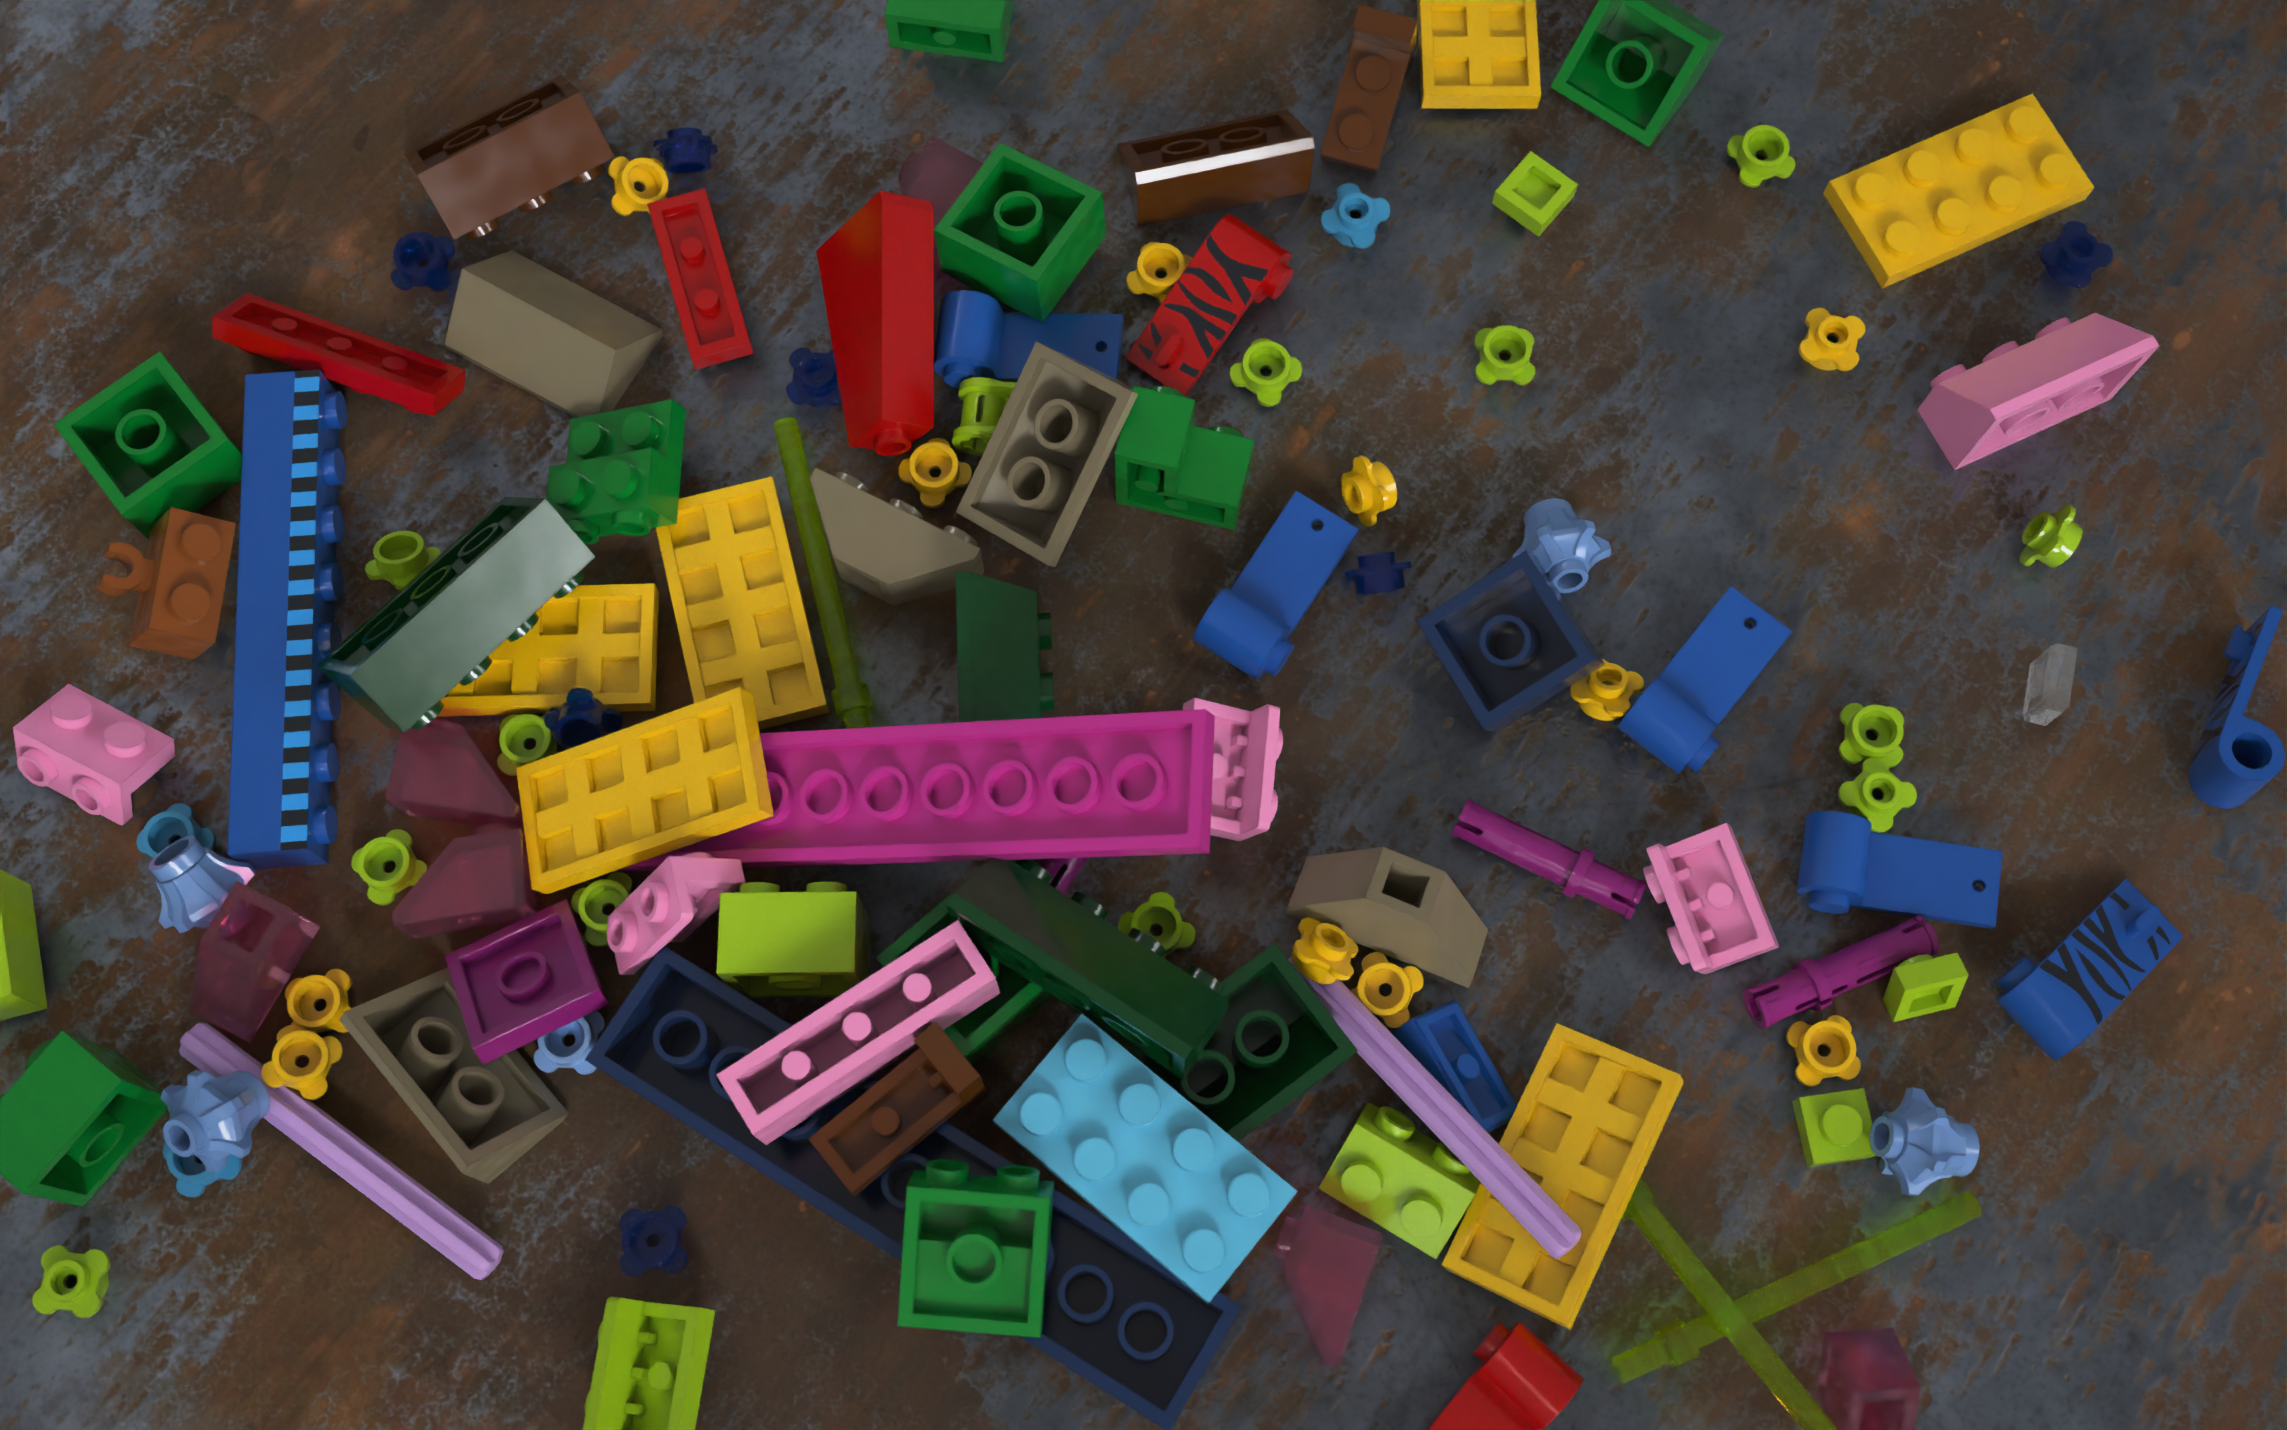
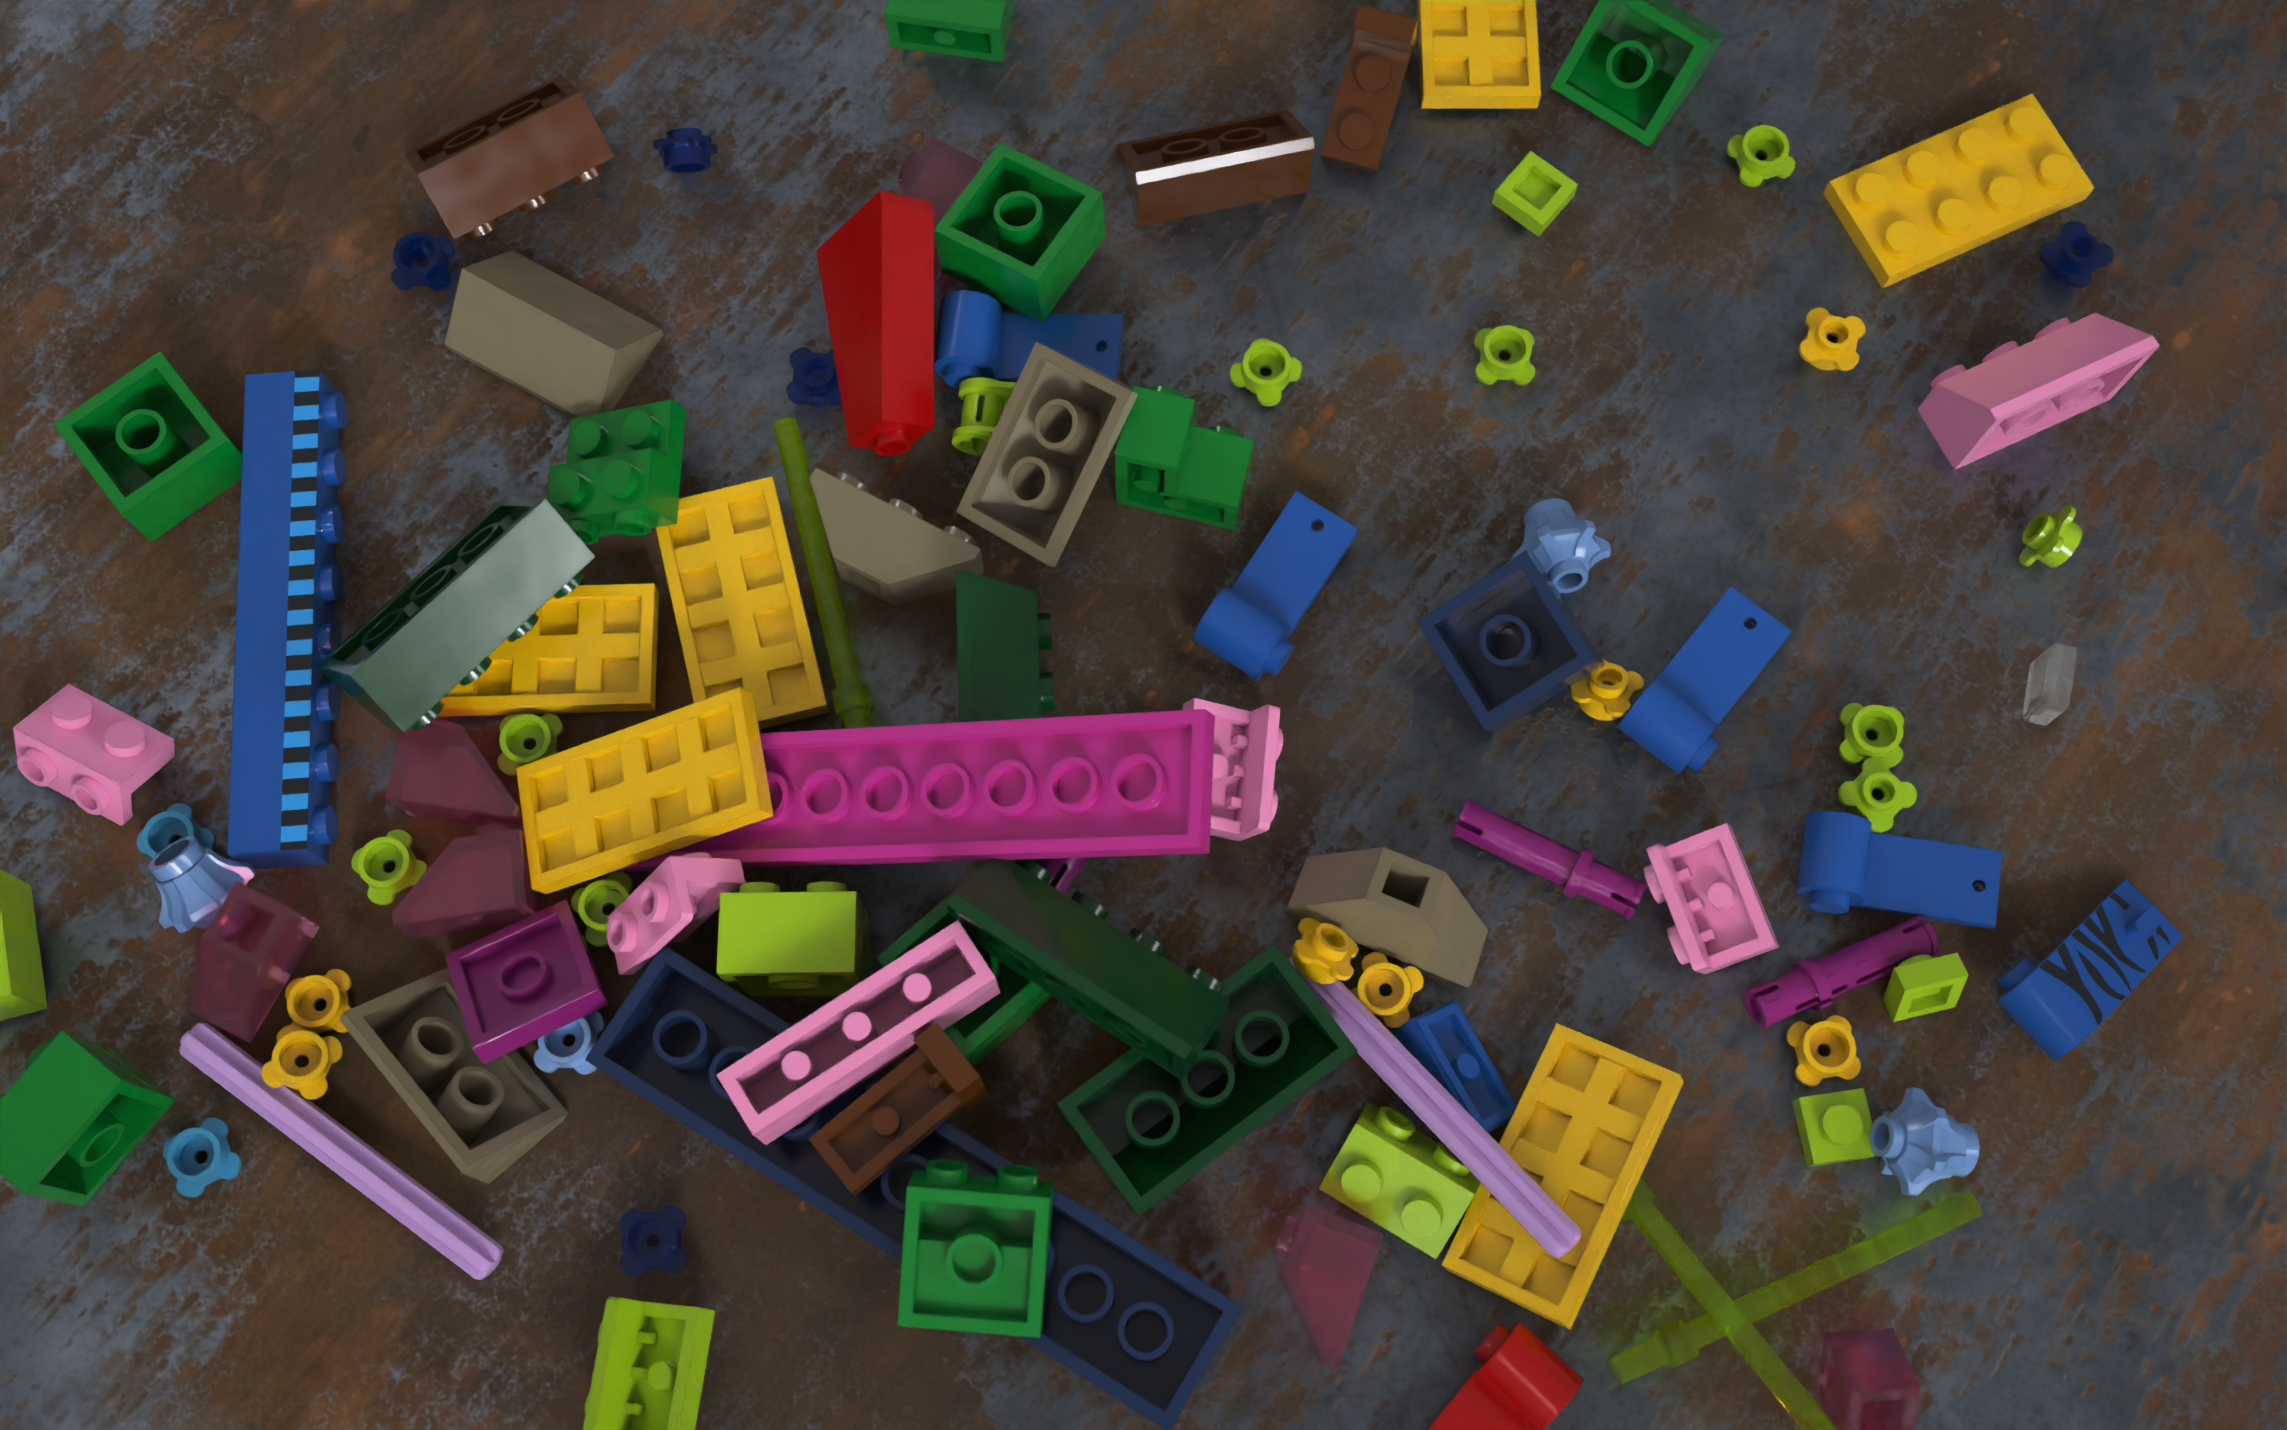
lime plate [32,1245,110,1318] -> none
dark orange brick [96,507,236,660] -> none
medium blue rock [160,1070,270,1173] -> none
red plate [212,293,465,416] -> none
lime plate [365,531,441,590] -> none
plate [544,688,623,750] -> none
yellow plate [608,156,668,216] -> none
red plate [647,188,754,370] -> none
yellow plate [898,438,972,508] -> none
medium azure plate [993,1014,1298,1304] -> none
lime plate [1118,892,1195,958] -> none
red door [1125,213,1294,397] -> none
yellow plate [1127,242,1192,304] -> none
dark azure plate [1320,183,1390,248] -> none
yellow plate [1341,455,1397,527] -> none
clear blue plate [1345,552,1412,595] -> none
blue door [2188,605,2286,809] -> none

